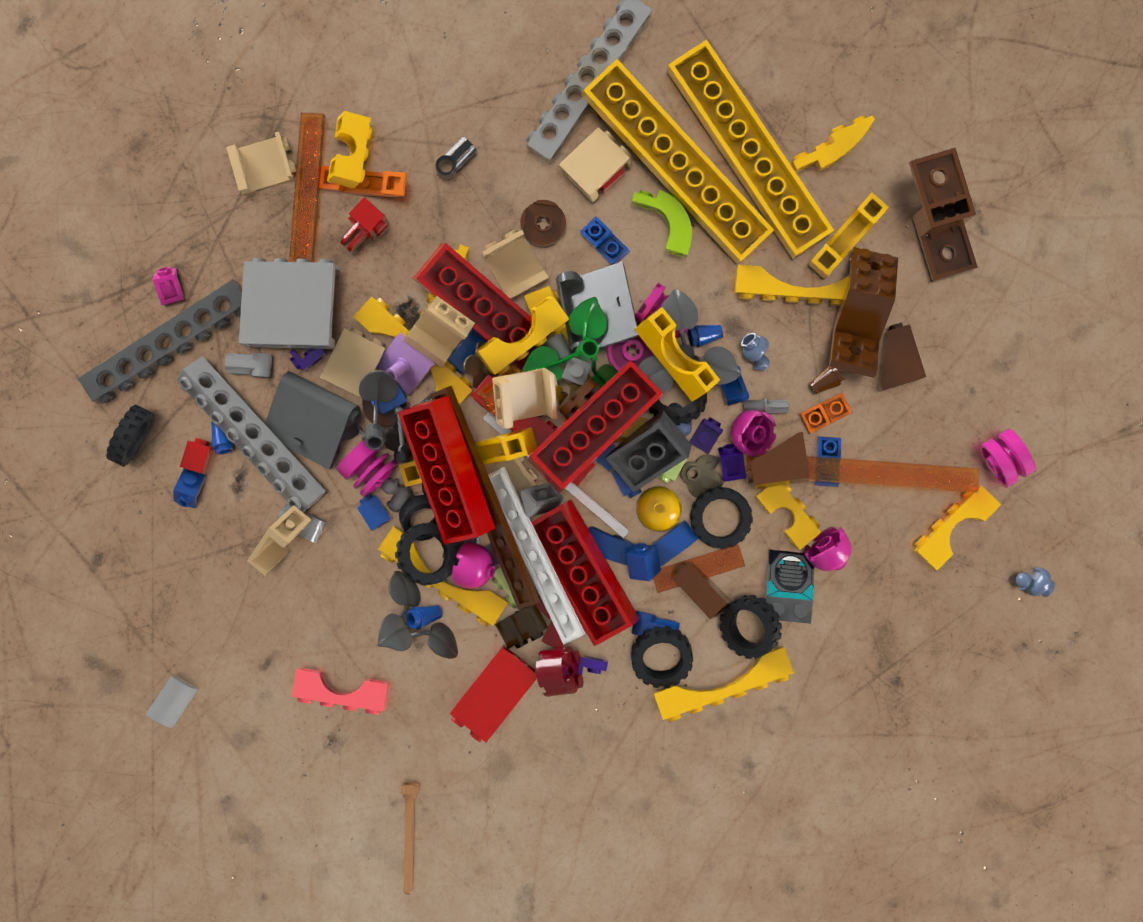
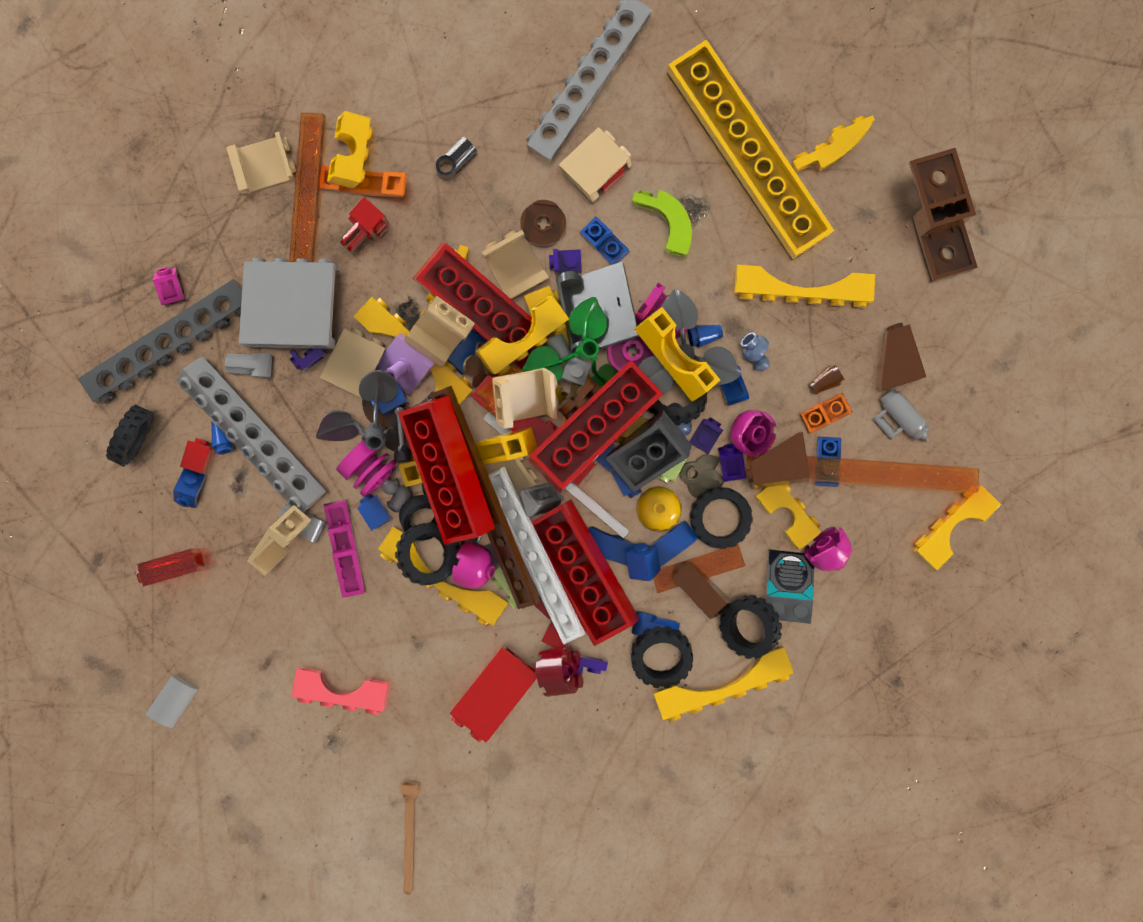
dark grey door [265,371,361,470] -> none
dark grey plant [377,571,458,659] -> none
blue cone [406,605,442,630] -> none
dark brown brick [495,604,548,649] -> none
yellow brick [581,59,774,264] -> none
light grey axle [743,398,789,413] -> none
yellow arch [808,192,889,280] -> none
reddish brown bracket [829,247,898,378] -> none
dark pink wheel [980,428,1036,488] -> none
sand blue animal [1016,568,1055,597] -> none
none -> clear red brick [136,548,206,587]
none -> dark pink slope [323,499,365,598]
none -> dark purple bracket [549,249,582,275]
none -> light grey piece [873,388,930,442]

